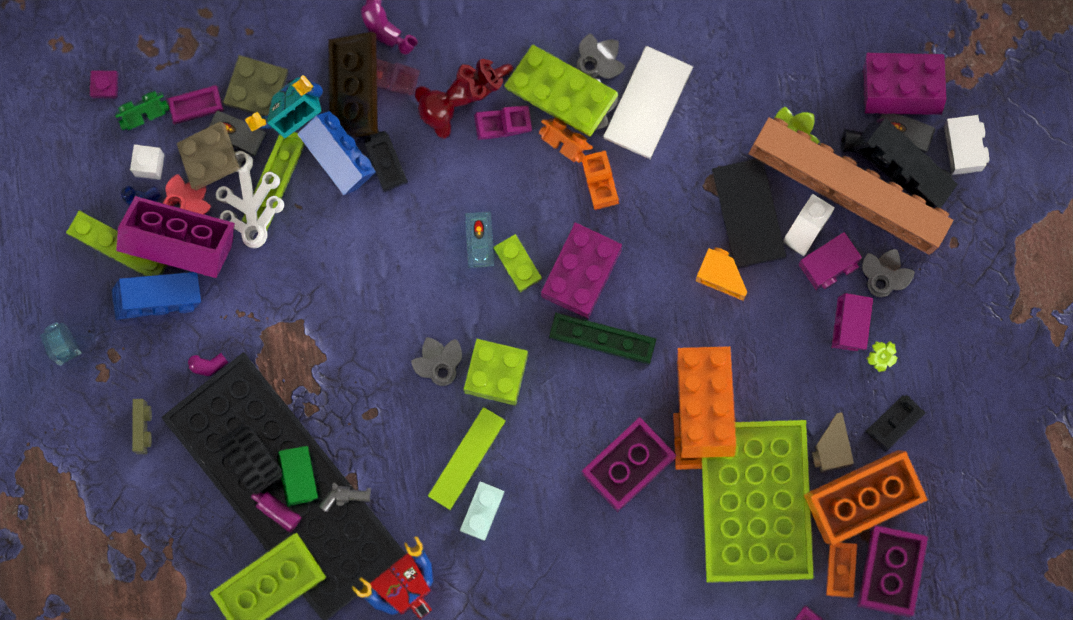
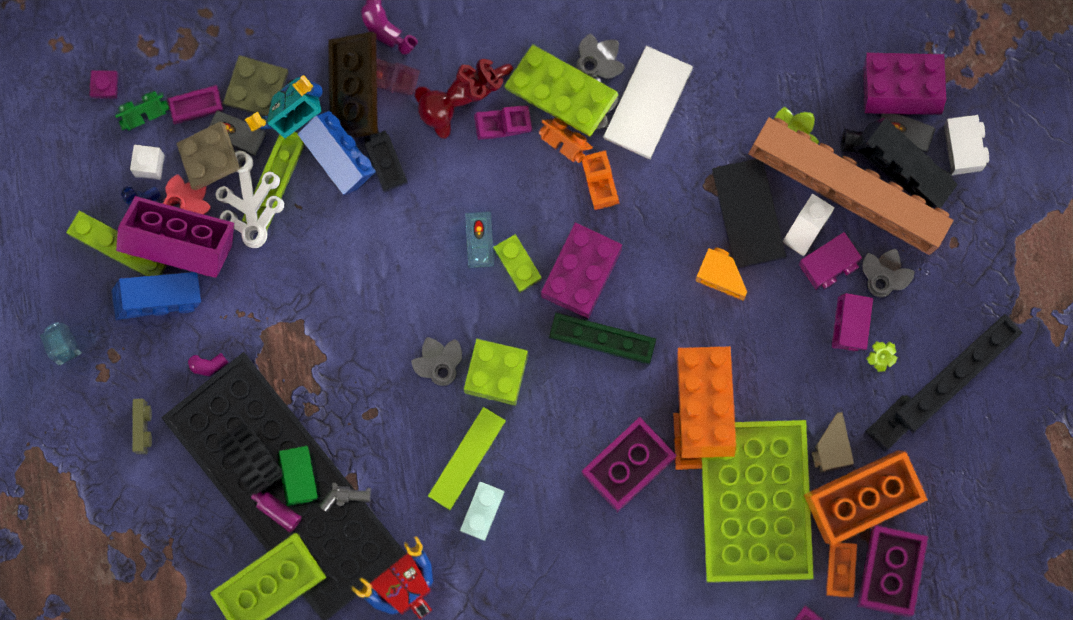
none -> black tile [895,314,1023,433]

